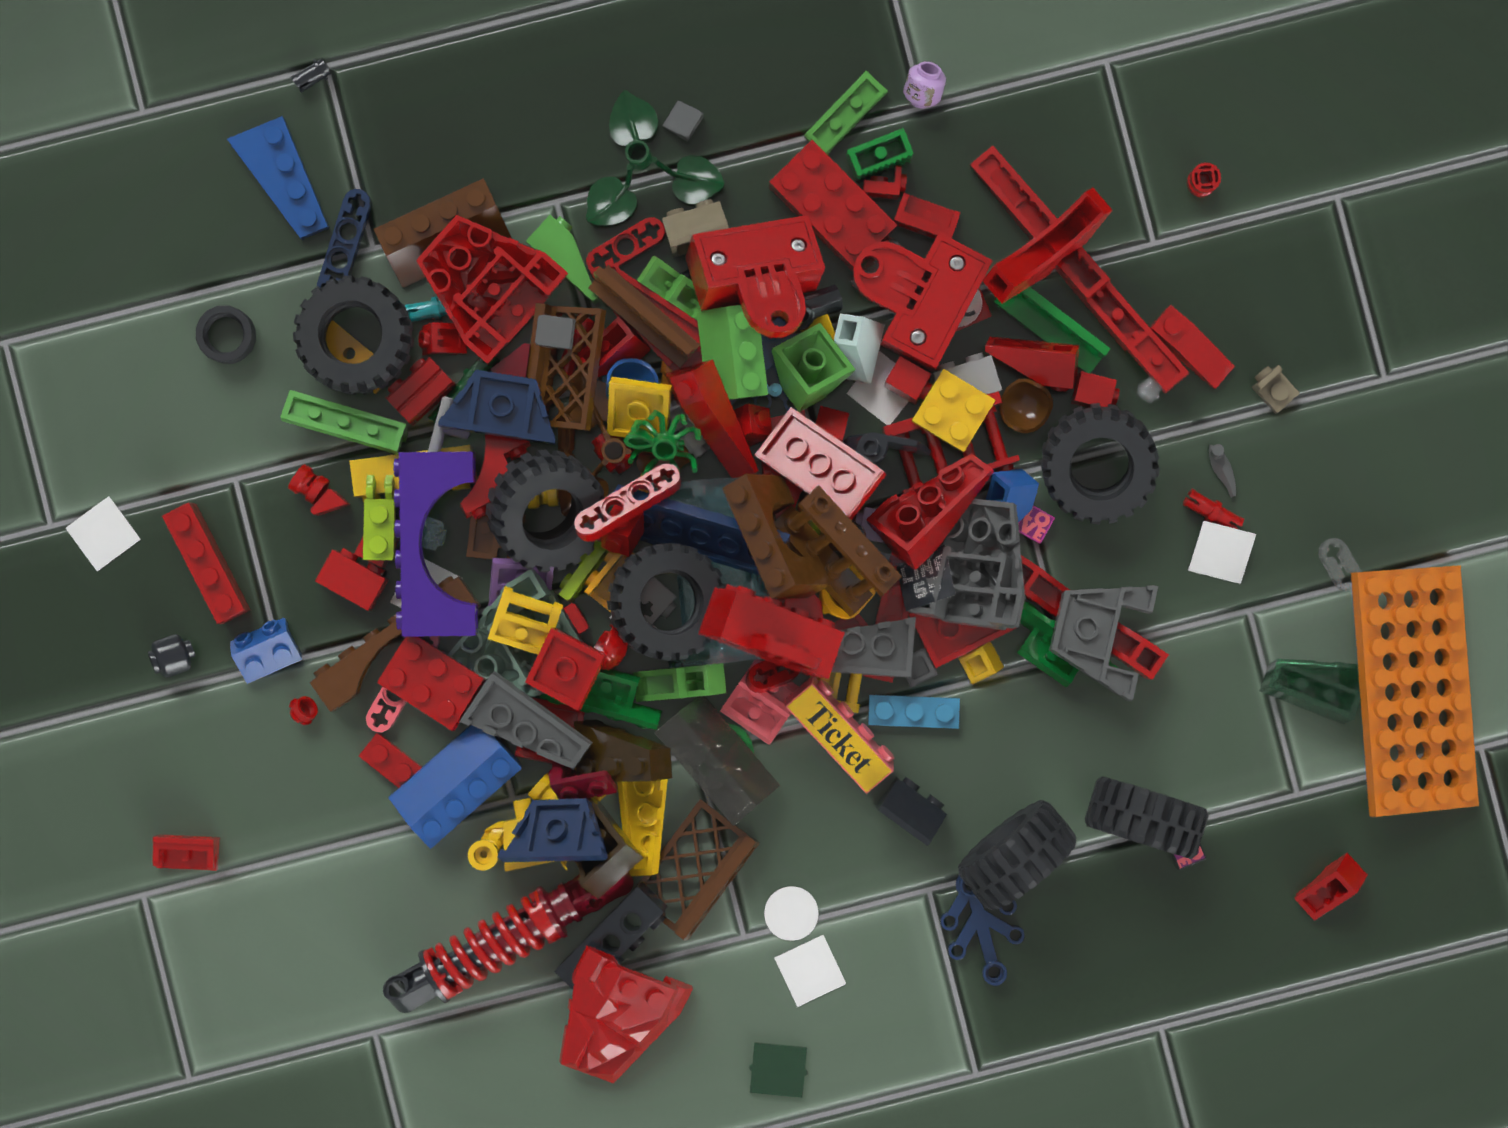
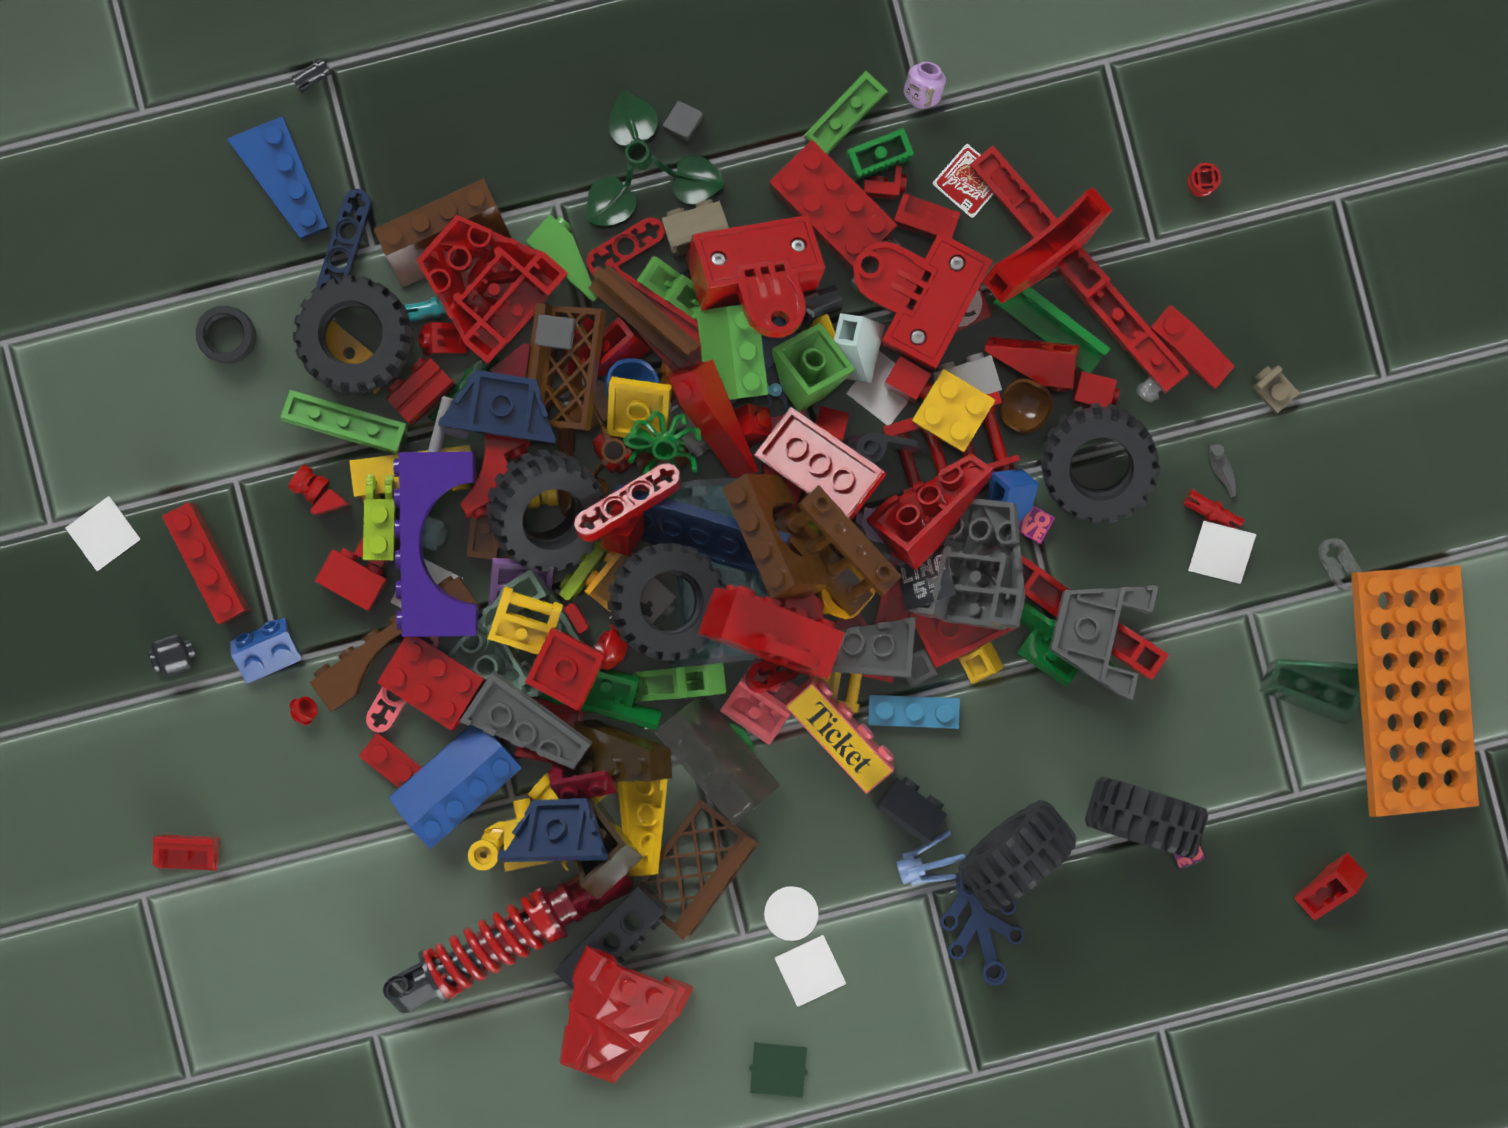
none -> medium blue plant [896,830,966,886]
none -> sticker [933,144,993,218]

